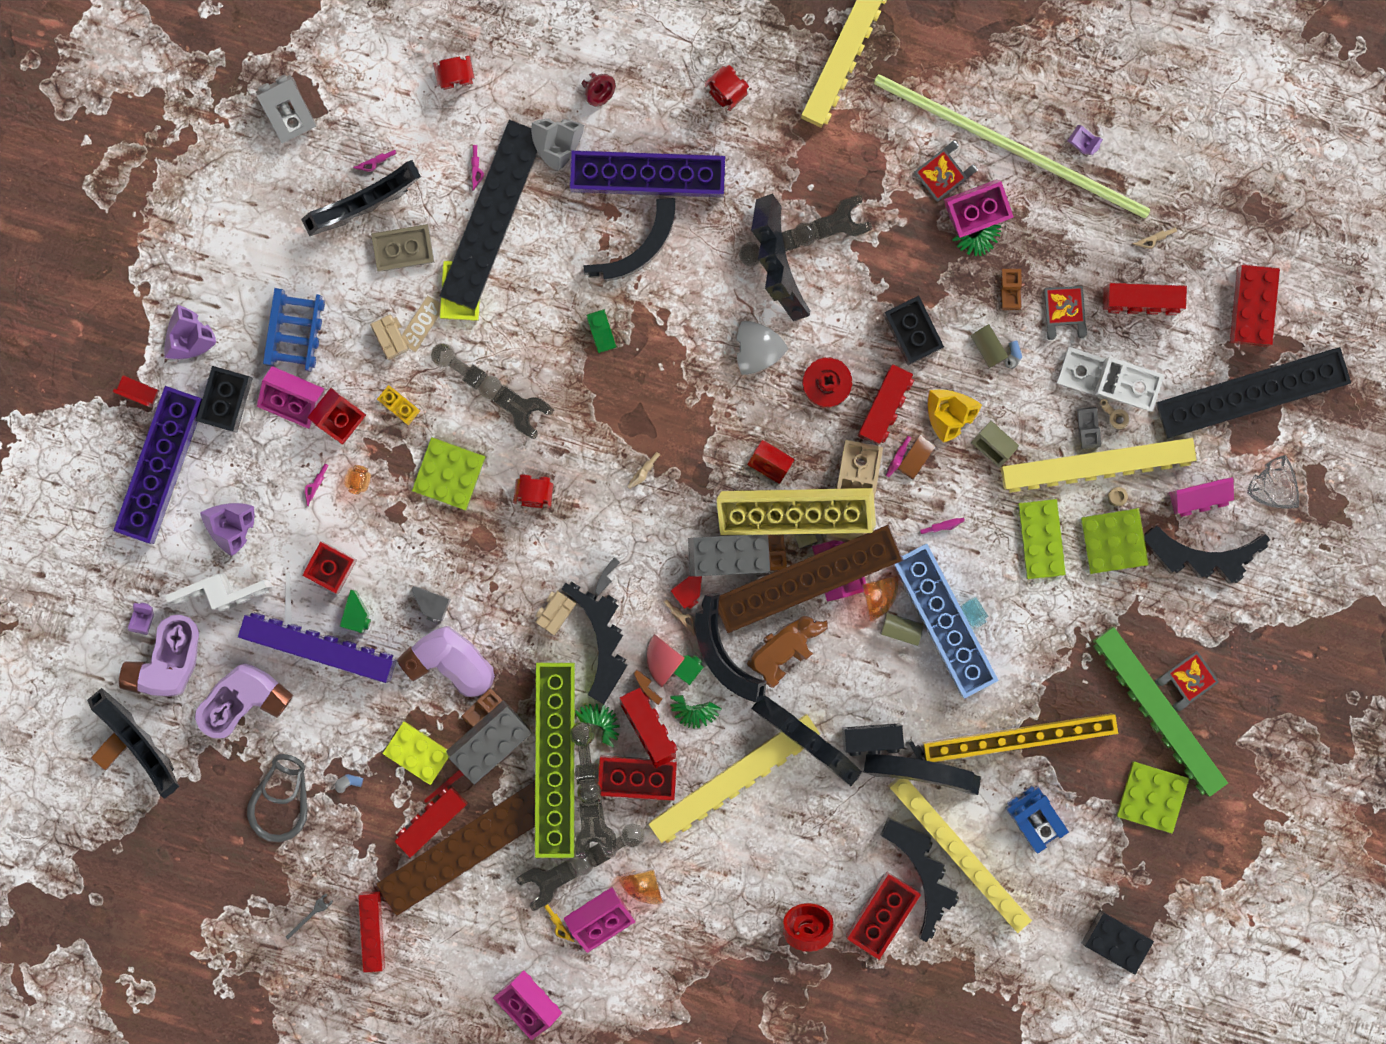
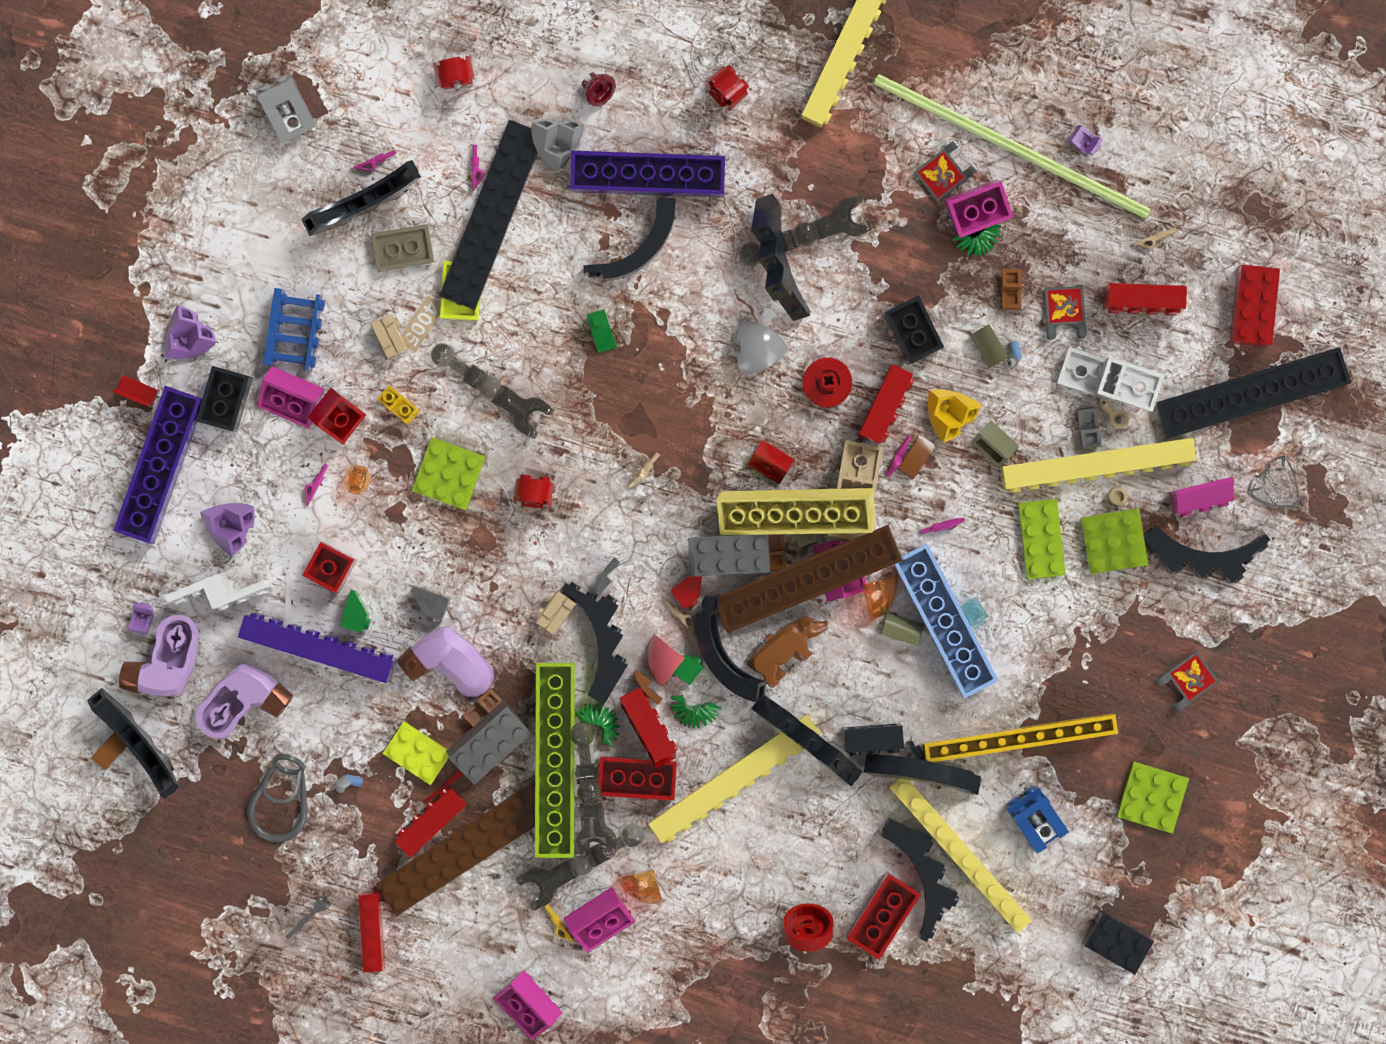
bright green brick [1093,627,1228,797] -> none

